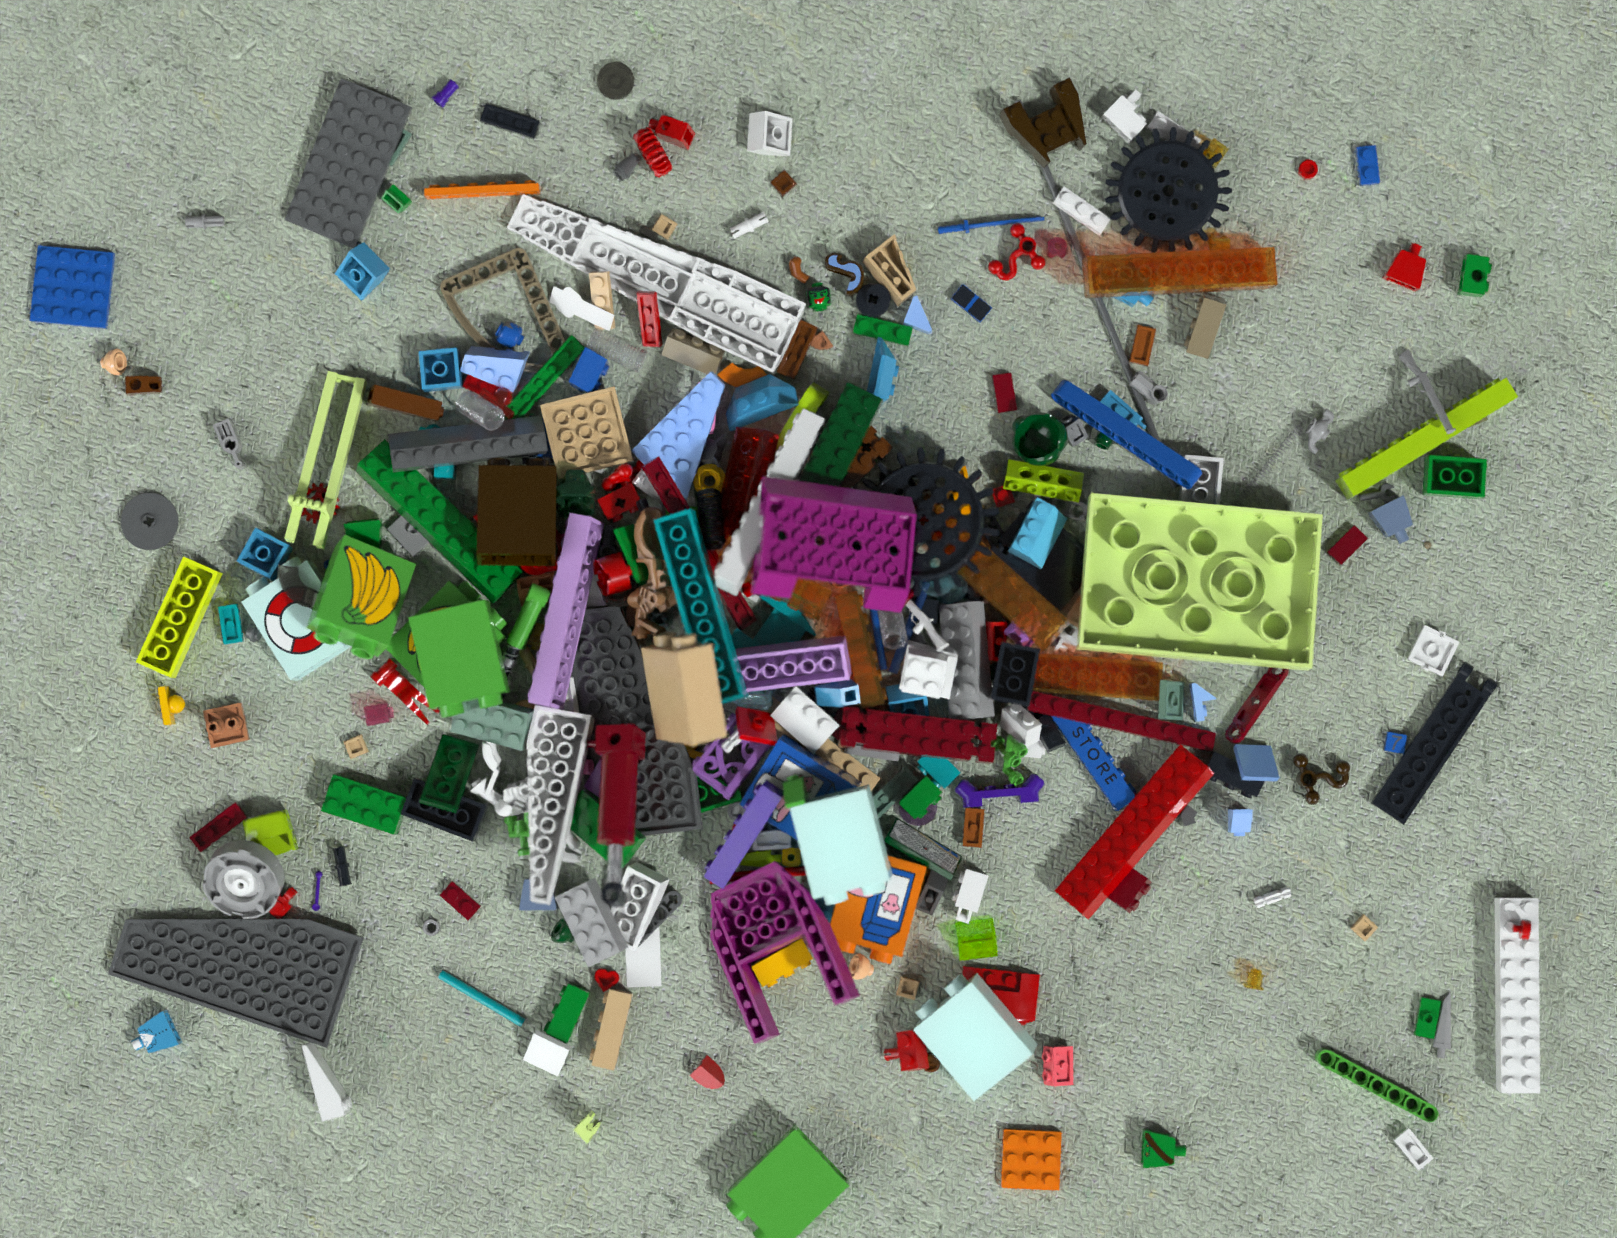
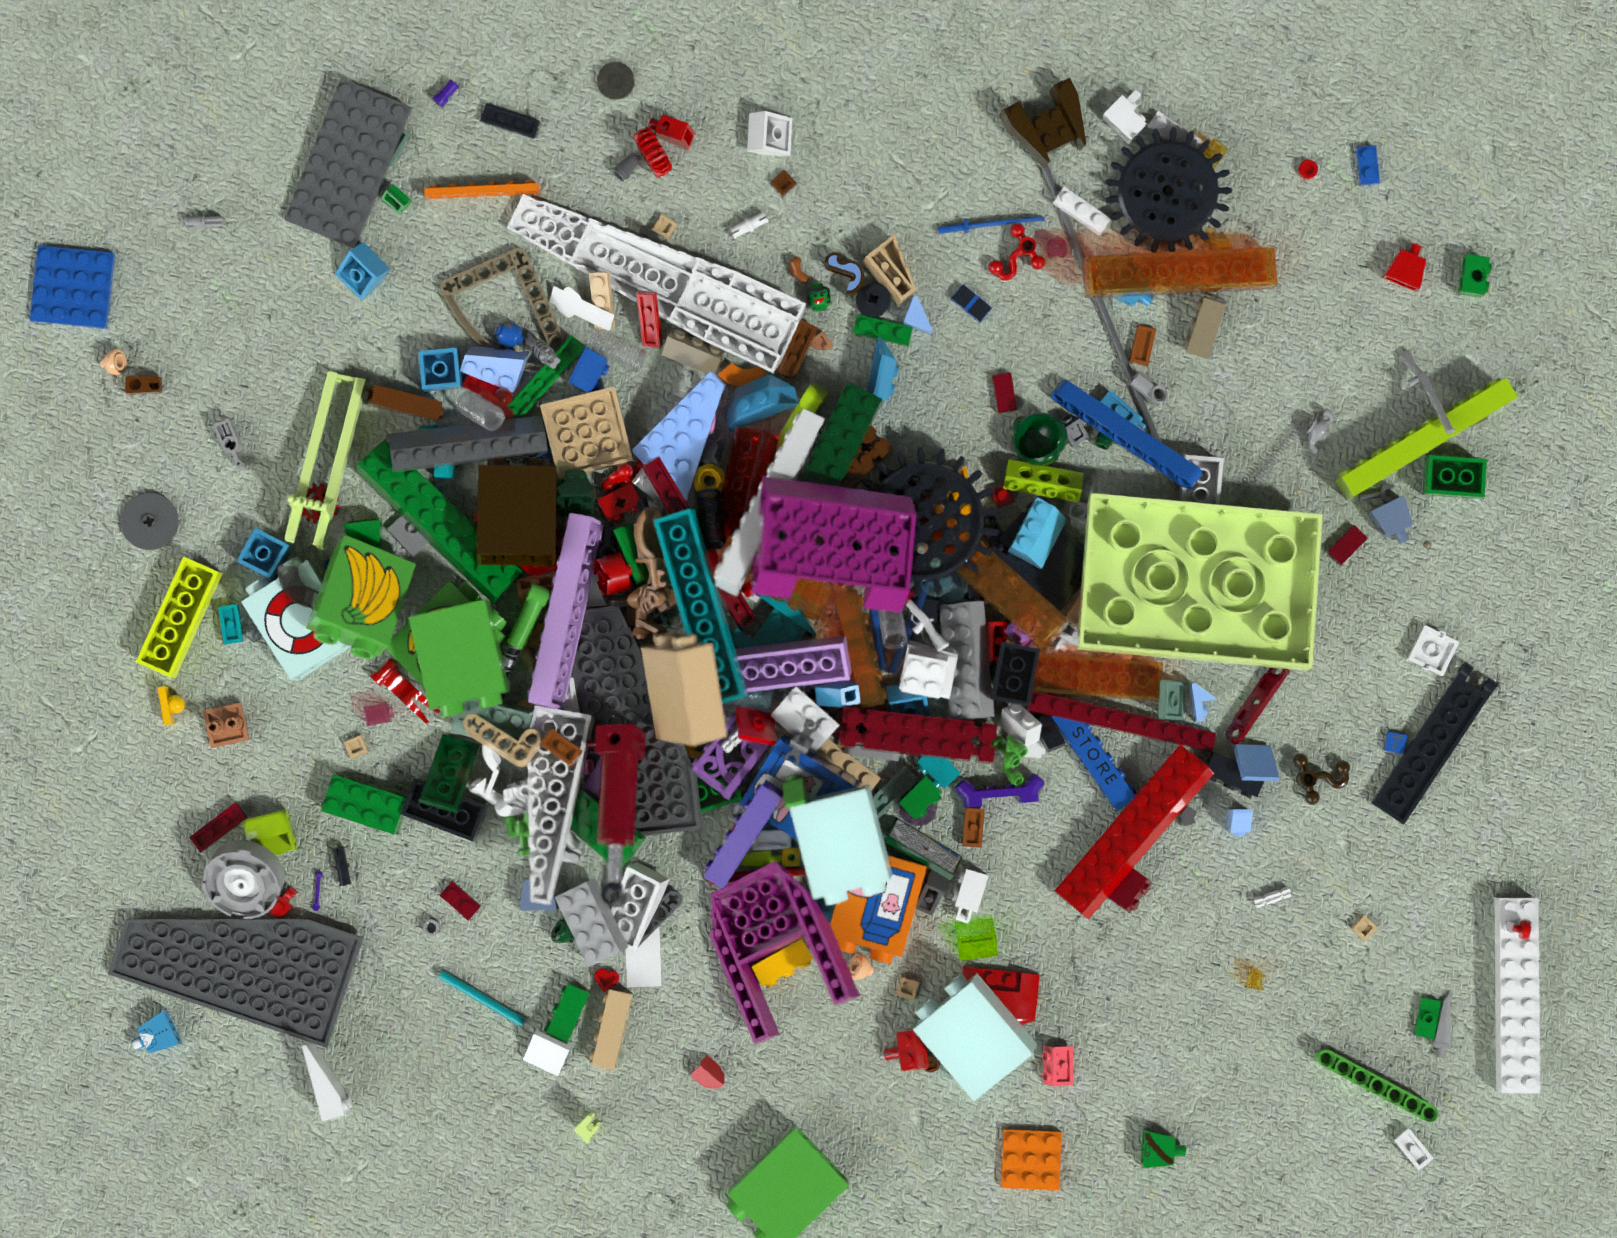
none -> tan beam [463,714,541,767]
none -> light grey hinge [523,333,561,369]
none -> dark orange plate [539,728,583,767]
none -> dark grey pin [784,719,819,766]

